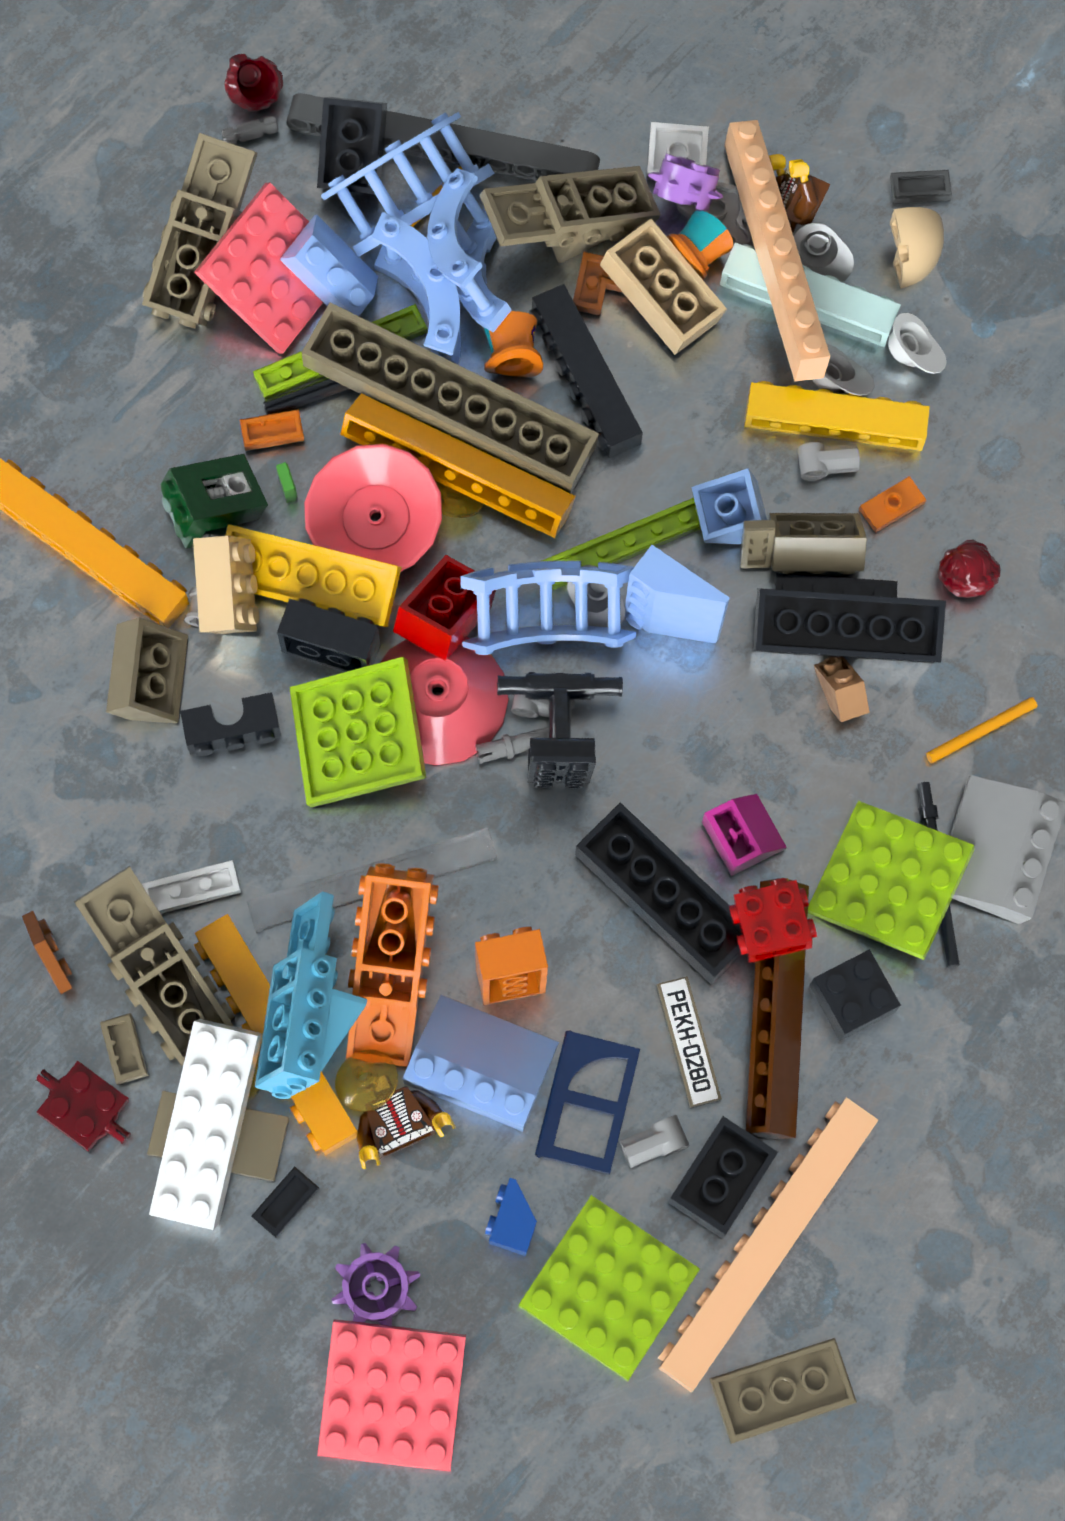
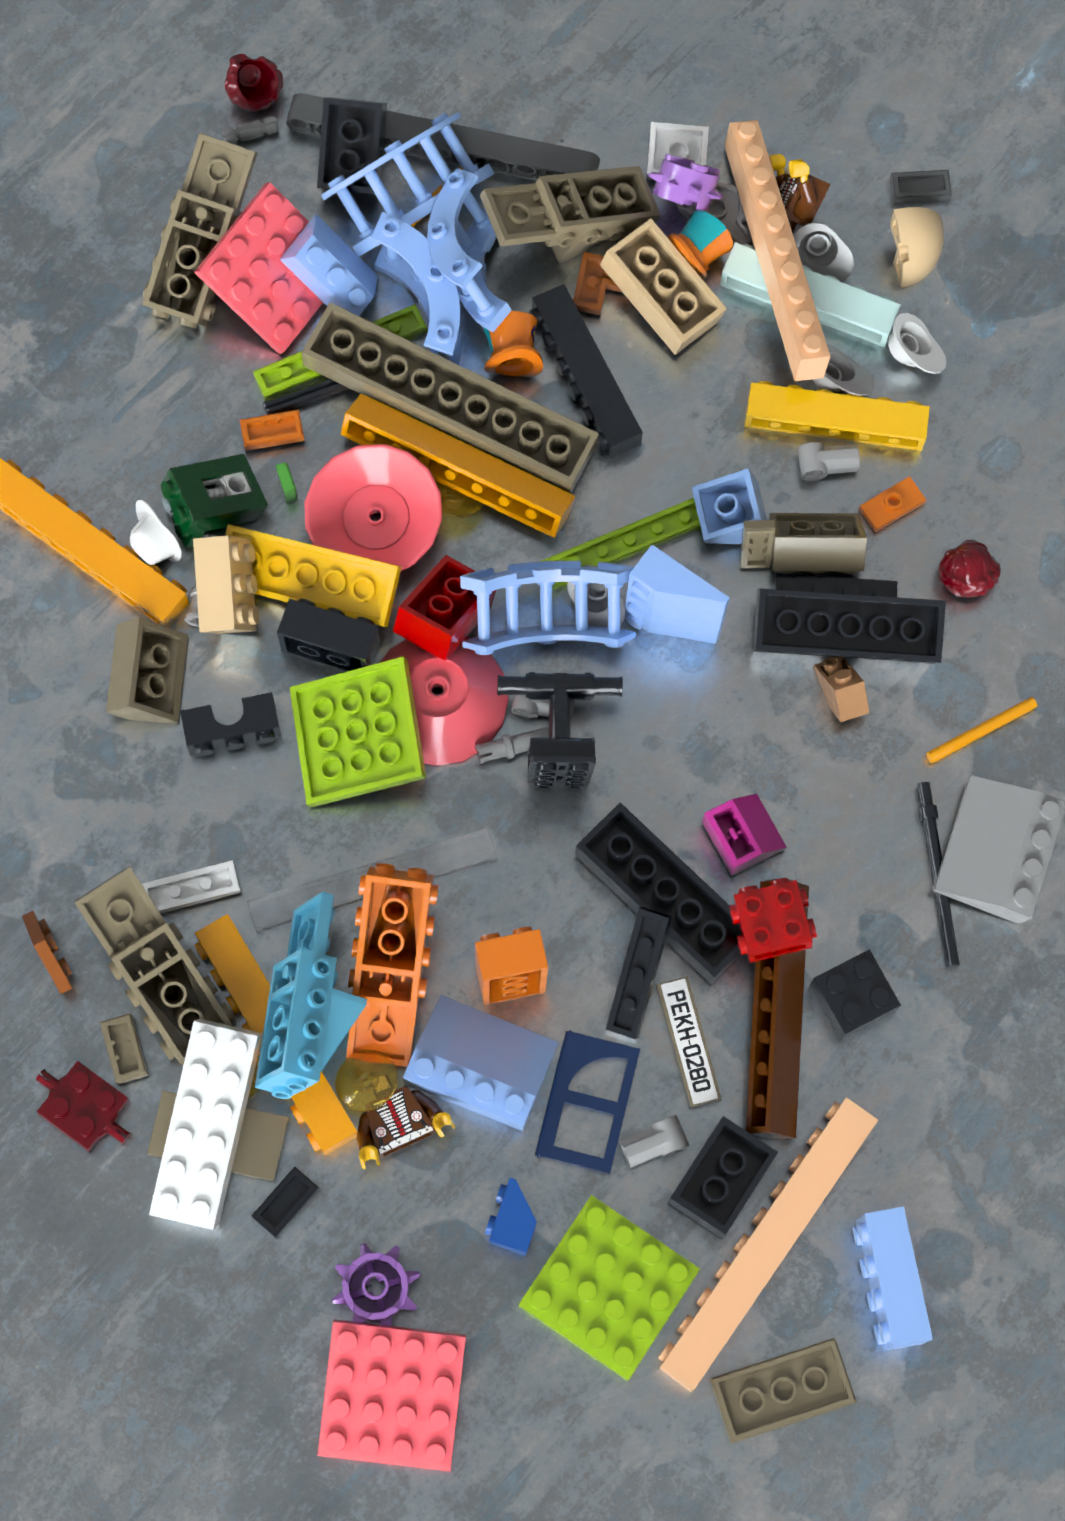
lime plate [808,801,975,960] -> none
none -> white piece [130,500,182,565]
none -> black plate [606,907,672,1039]
none -> light blue brick [853,1206,933,1351]

